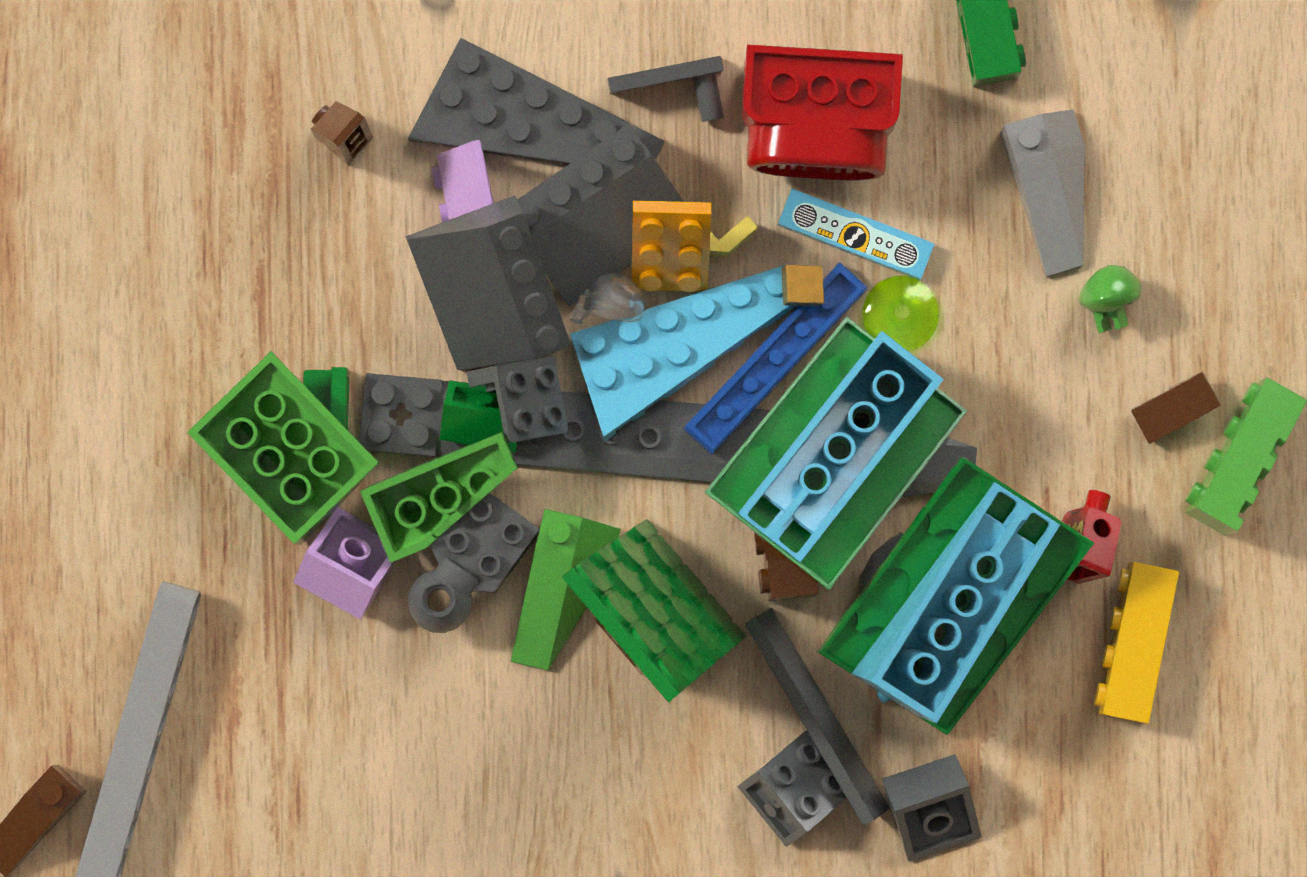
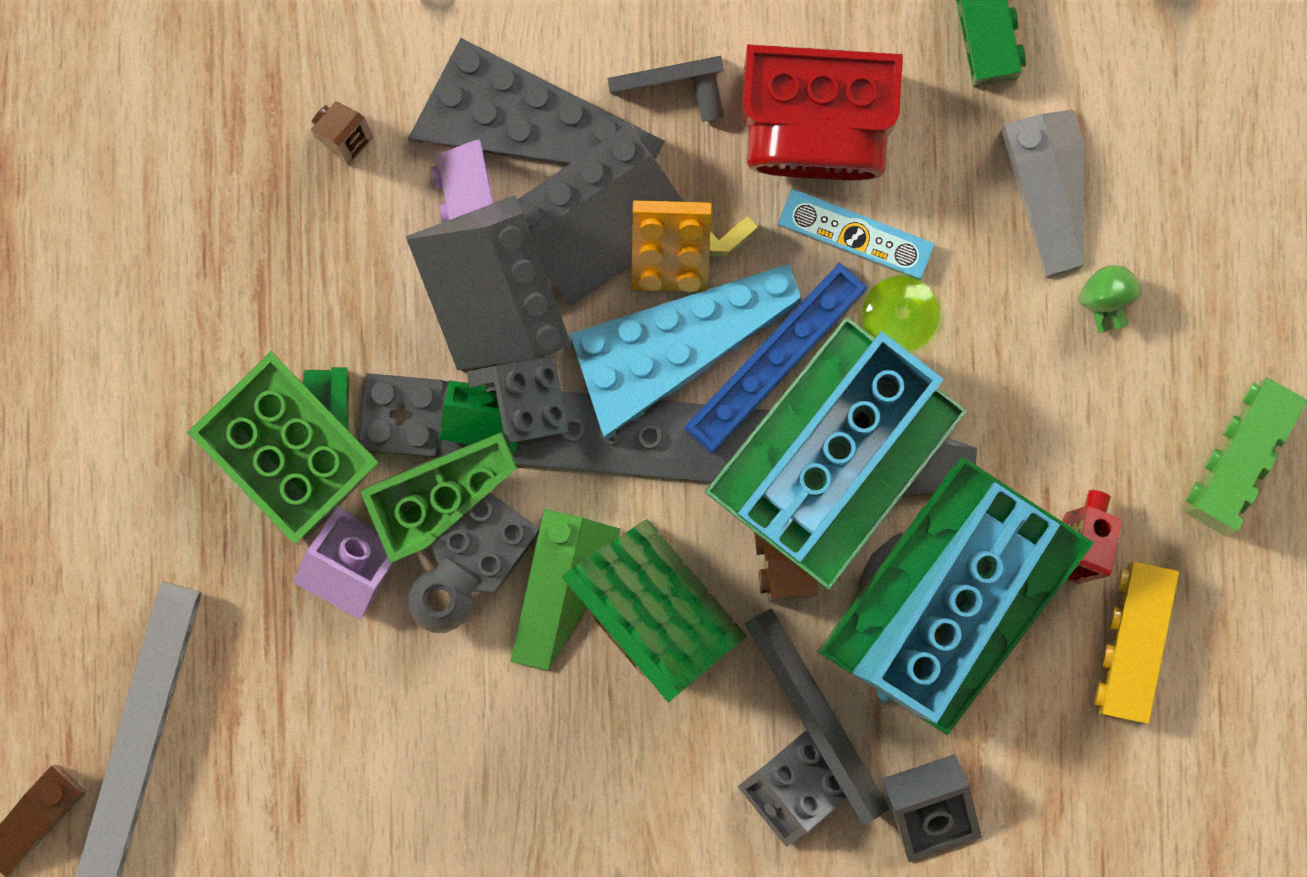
clear piece [570,273,646,325] -> none
pearl gold tile [781,265,824,307] -> none
reddish brown slope [1131,371,1221,444] -> none

